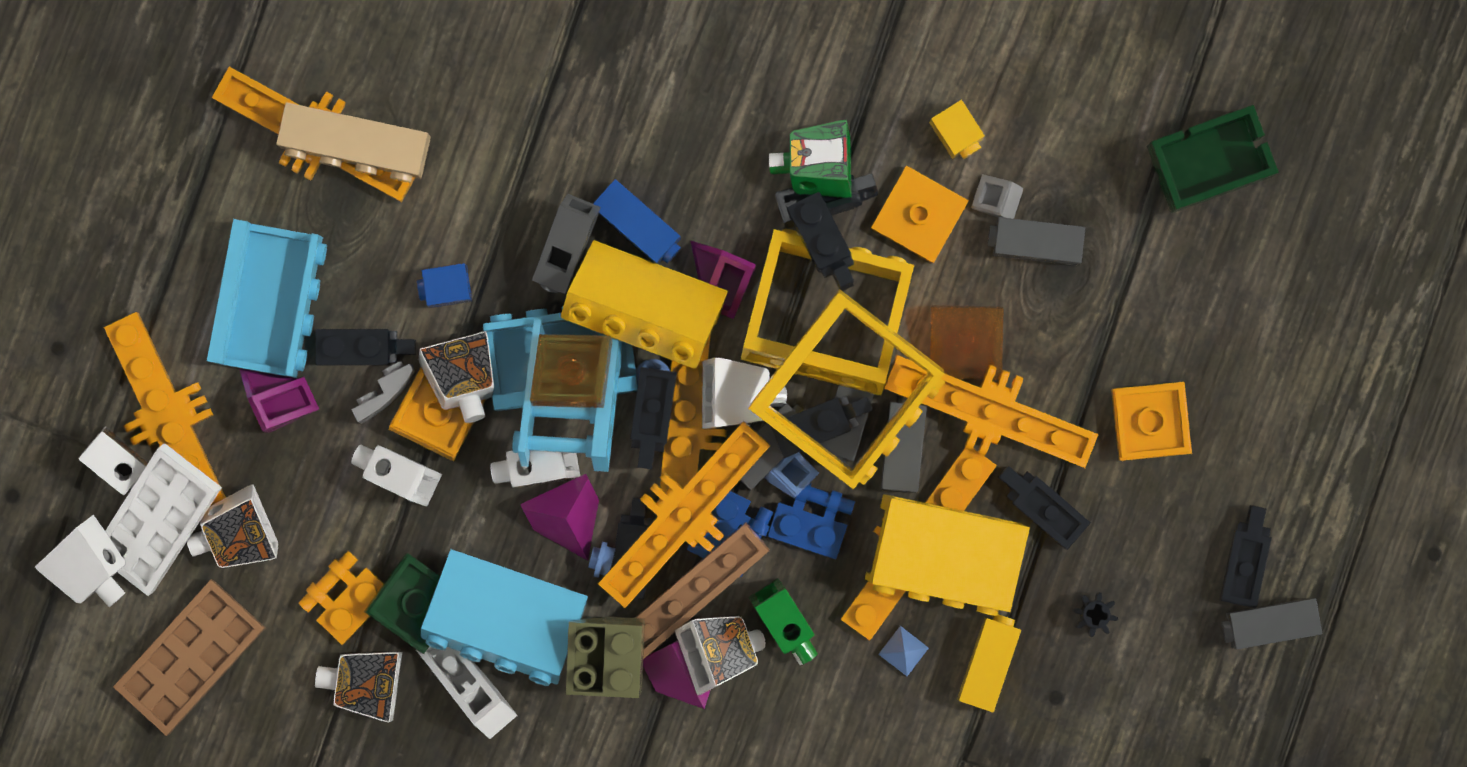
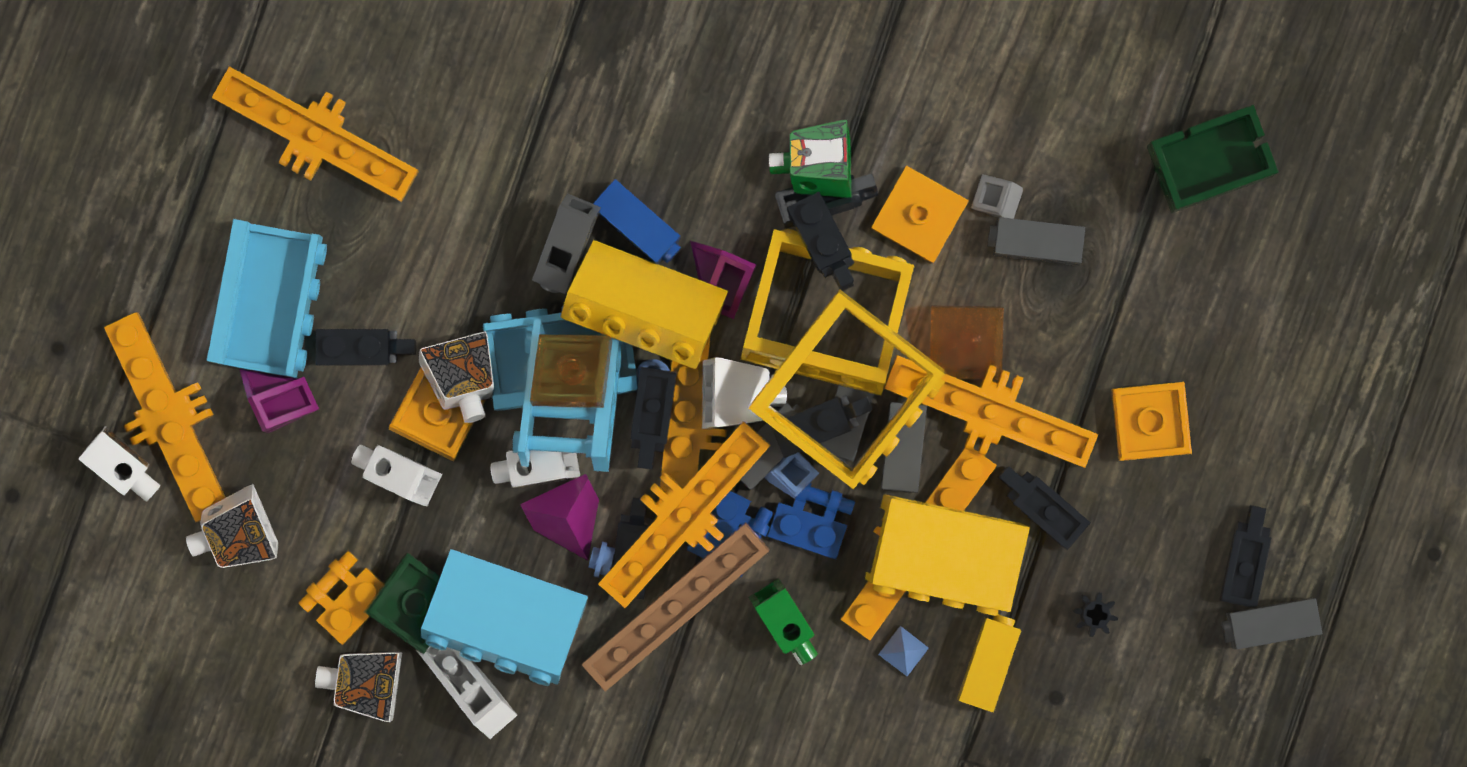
white torso [35,515,125,607] -> none
white plate [105,443,222,596] -> none
medium nougat plate [113,579,266,736] -> none
tan brick [276,102,431,183] -> none
light grey slope [351,361,416,424] -> none
blue brick [417,263,473,308] -> none
olive slope [566,617,645,698] -> none
magenta slope [643,640,711,709] -> none
torso [674,616,765,695] -> none
yellow brick [929,99,985,159] -> none

